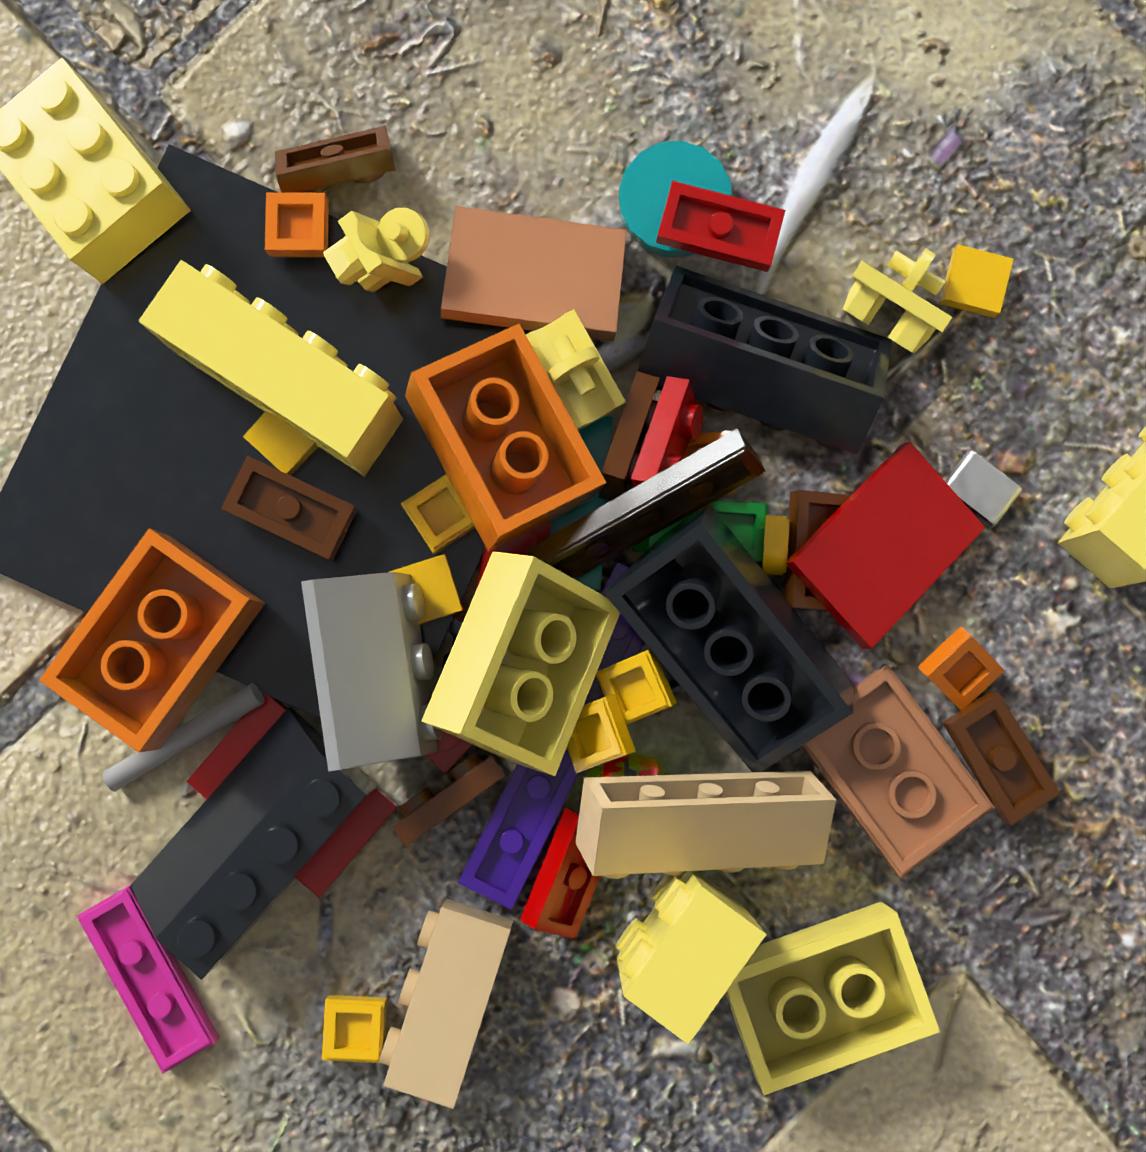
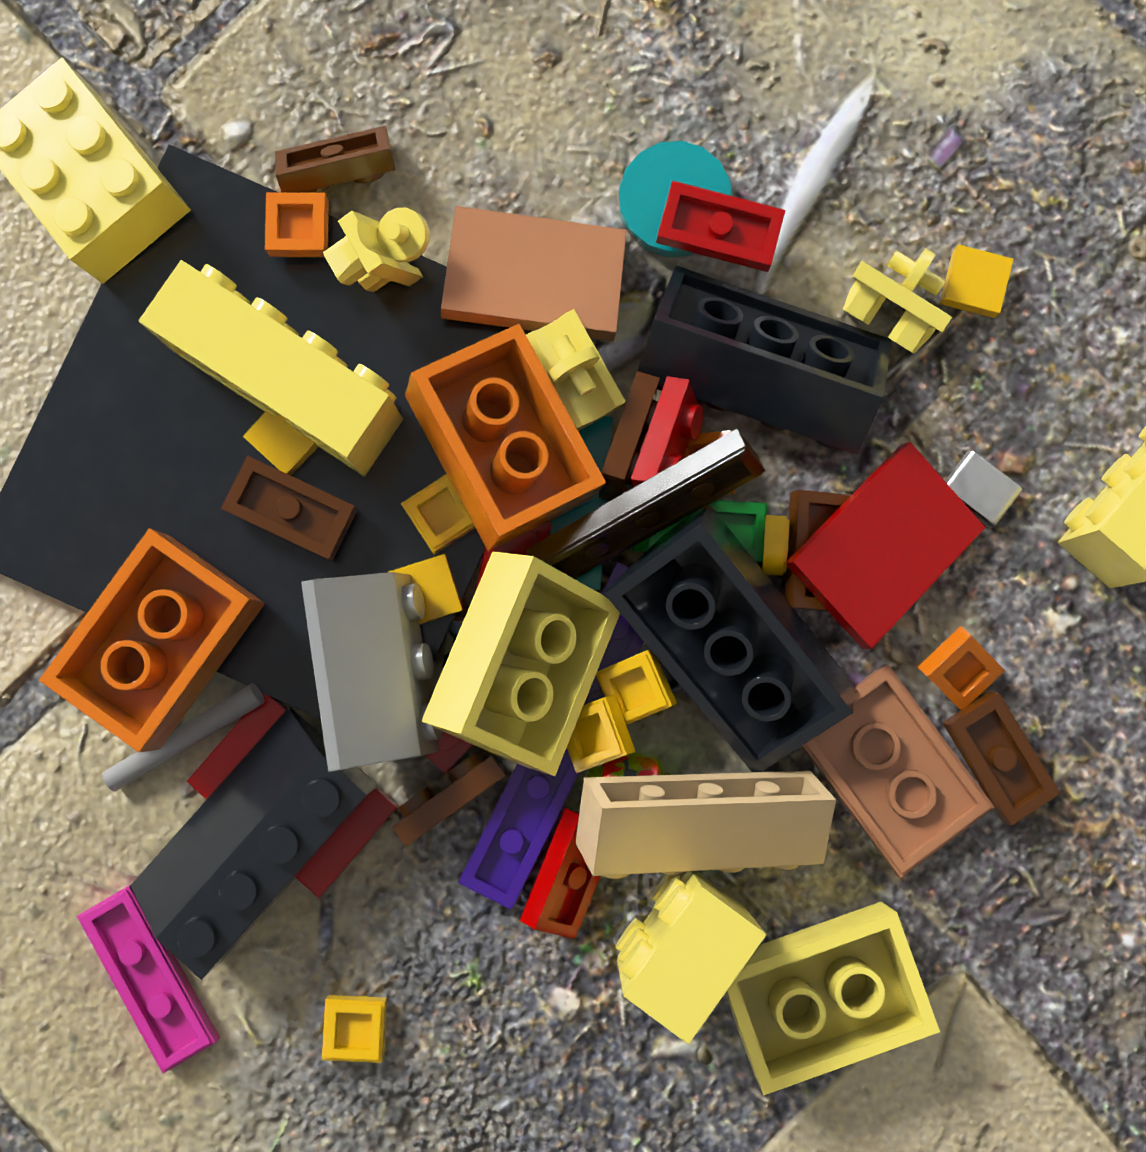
tan brick [379,898,513,1109] -> none

